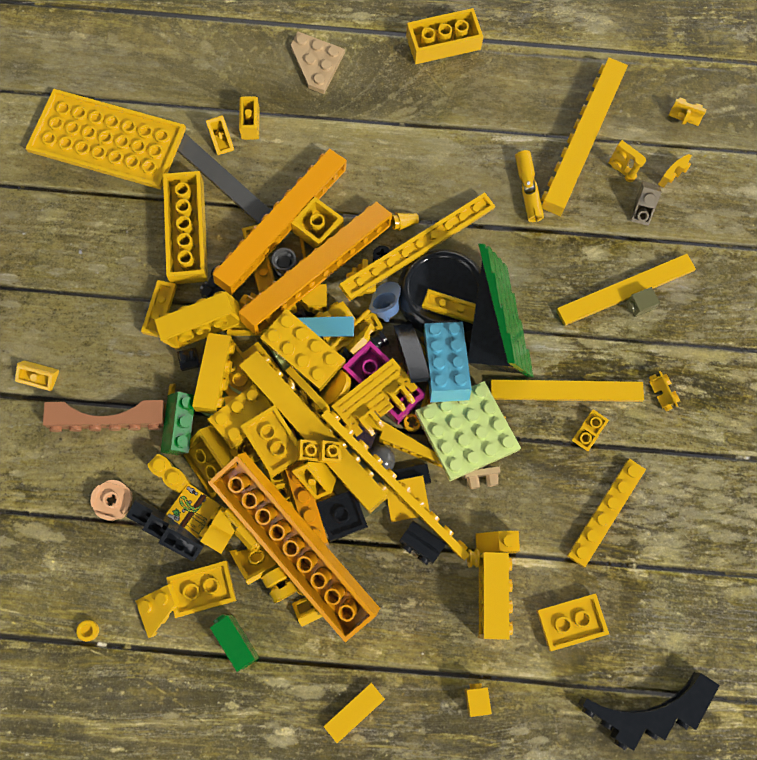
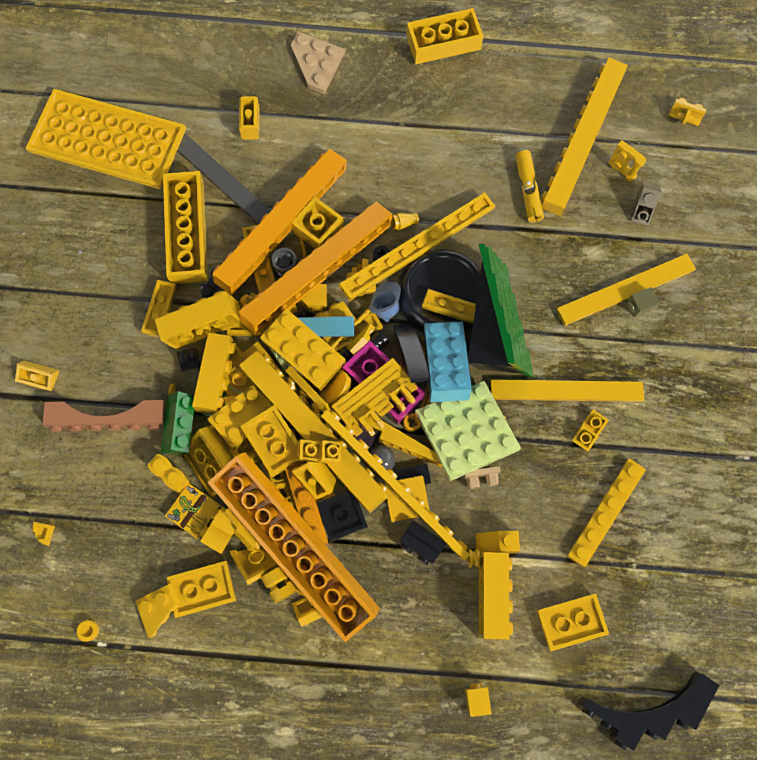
light nougat plate [90,480,133,521] -> none
black slope [126,498,204,562] -> none
yellow slope [206,115,234,155] -> none
green brick [210,614,260,672] -> none
yellow tile [323,682,385,743] -> none
yellow hinge [649,371,680,412] -> none
yellow slope [658,154,692,188] -> none
none -> yellow tile [32,521,55,546]

